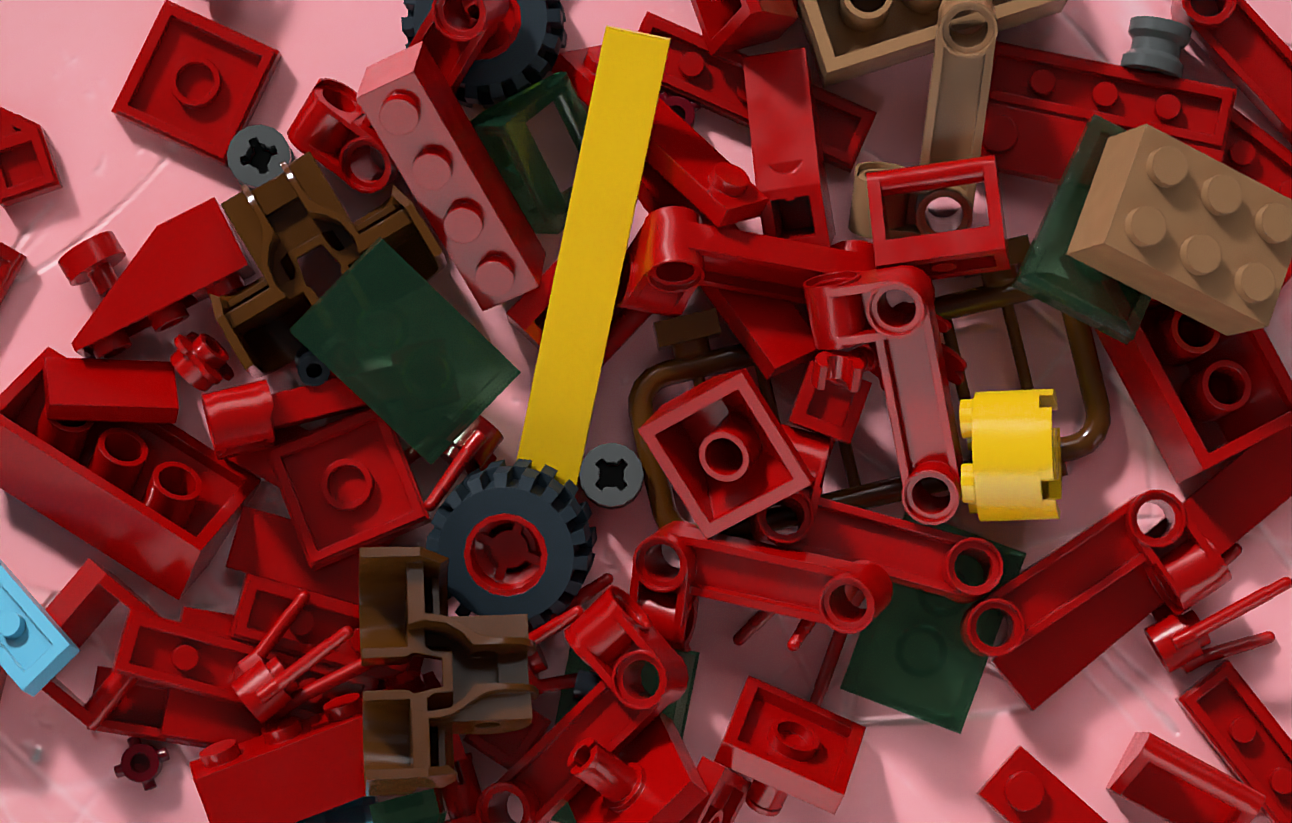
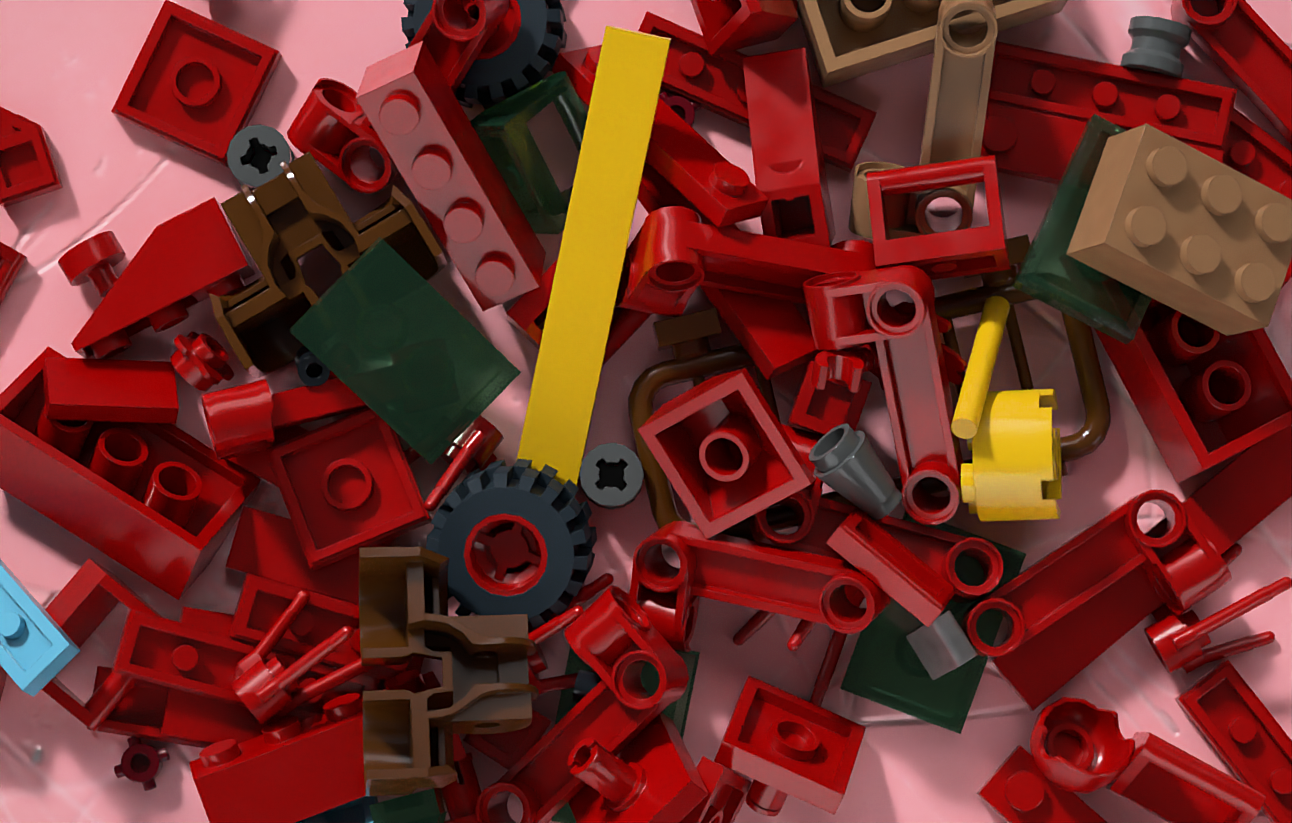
none -> dark grey cone [809,424,902,520]
none -> red tile [826,508,956,628]
none -> flat silver piece [906,610,978,680]
none -> yellow bar [951,296,1010,439]
none -> red hair [1030,697,1135,793]

